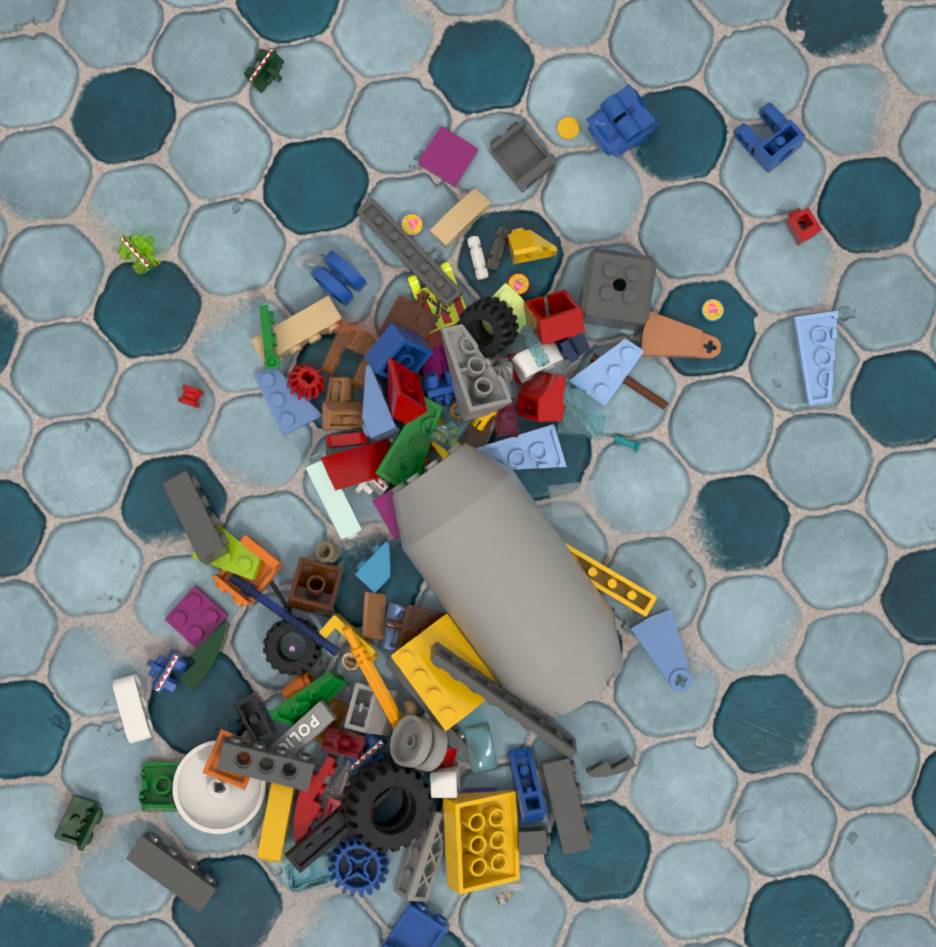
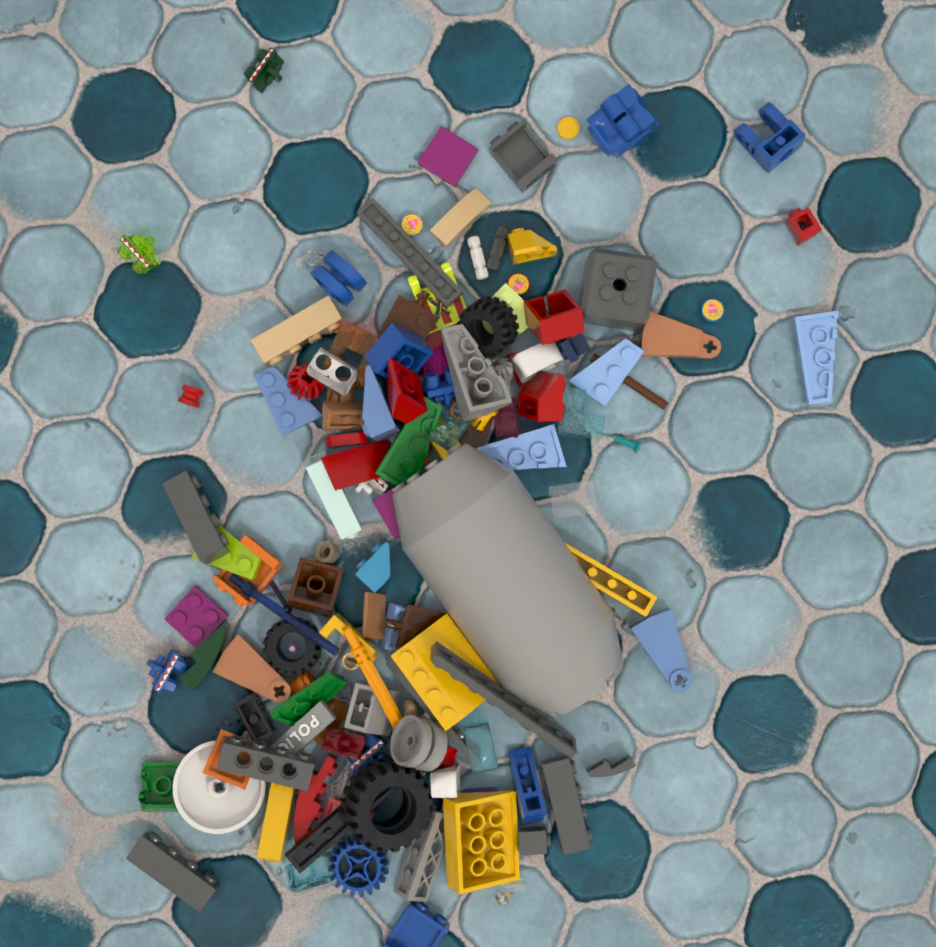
dark green bracket [54,794,103,851] -> none
white beam [113,674,154,744] -> none
green hinge [259,305,280,370] -> none
clear light blue axle [520,324,550,367] -> none
none -> nougat piece [213,634,293,703]
none -> white piece [307,347,358,396]

